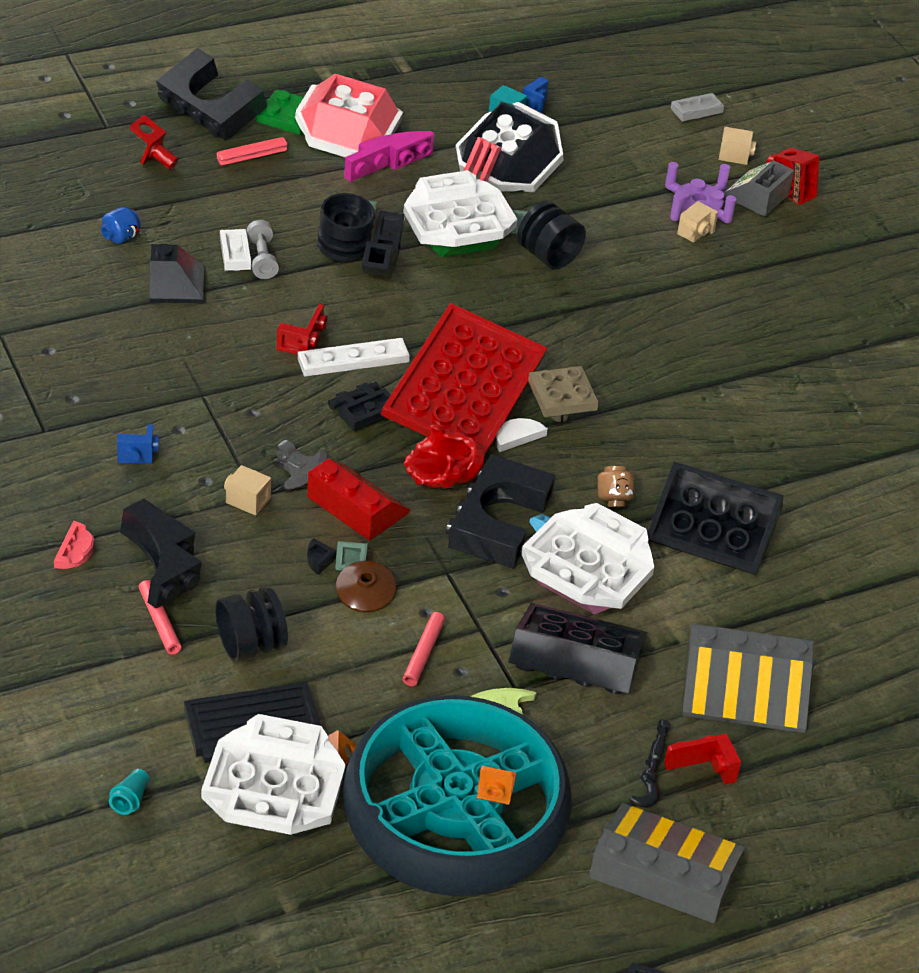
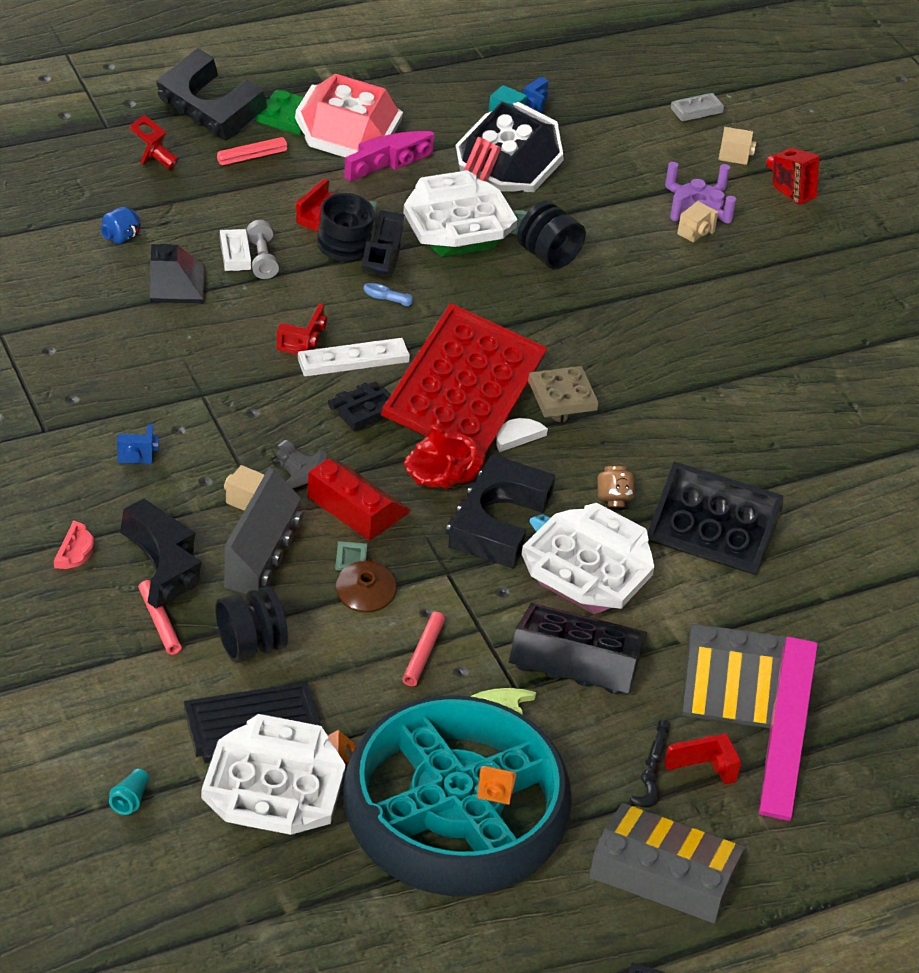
black tile [307,538,337,575] -> none
dark grey slope [724,160,795,216] -> none
none -> dark grey slope [224,468,304,594]
none -> red bracket [295,179,334,232]
none -> medium blue piece [363,283,413,306]
none -> dark pink slope [758,636,817,821]

